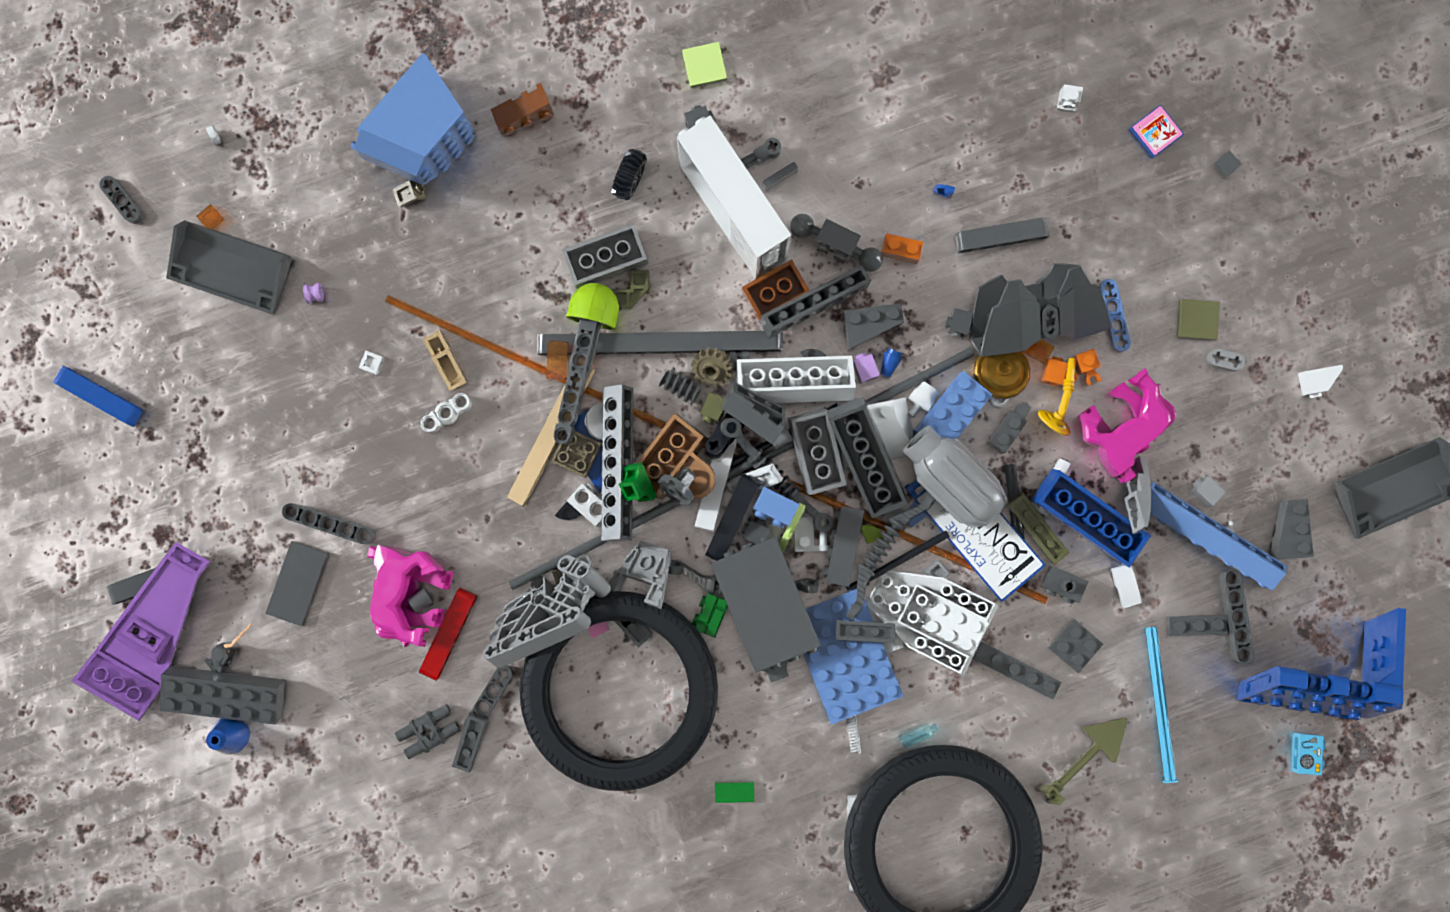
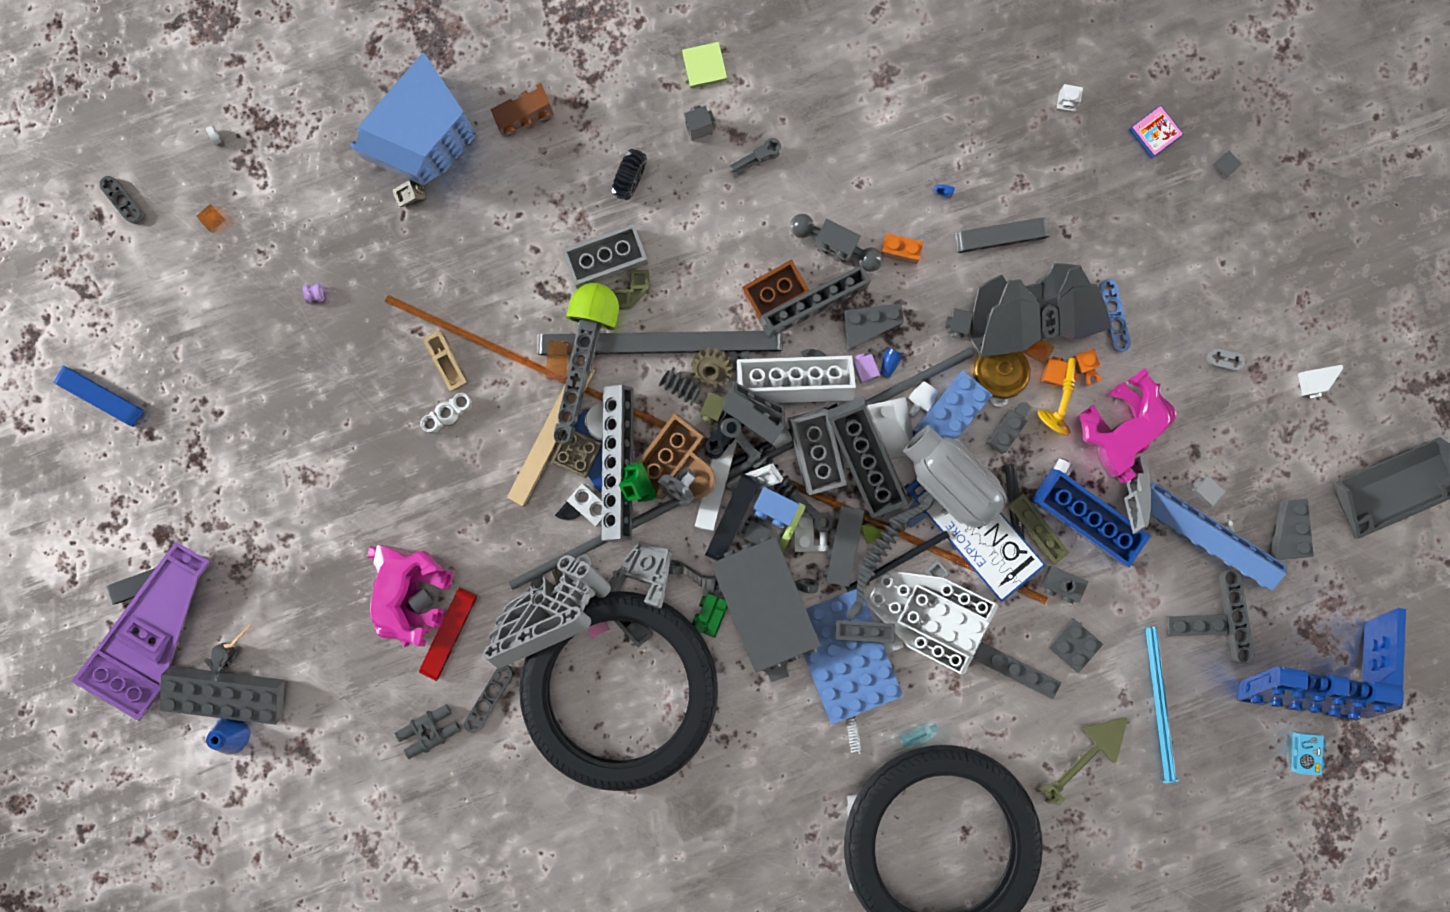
dark grey slope [166,220,291,314] -> none
dark grey tile [265,541,329,626] -> none
dark grey beam [282,503,376,544] -> none
white tile [359,350,385,375] -> none
dark grey tile [452,712,488,773] -> none
white panel [677,116,791,279] -> none
green tile [715,781,754,803] -> none
dark grey tile [762,162,798,192] -> none
white slope [1111,565,1142,609] -> none
olive tile [1178,299,1220,340] -> none

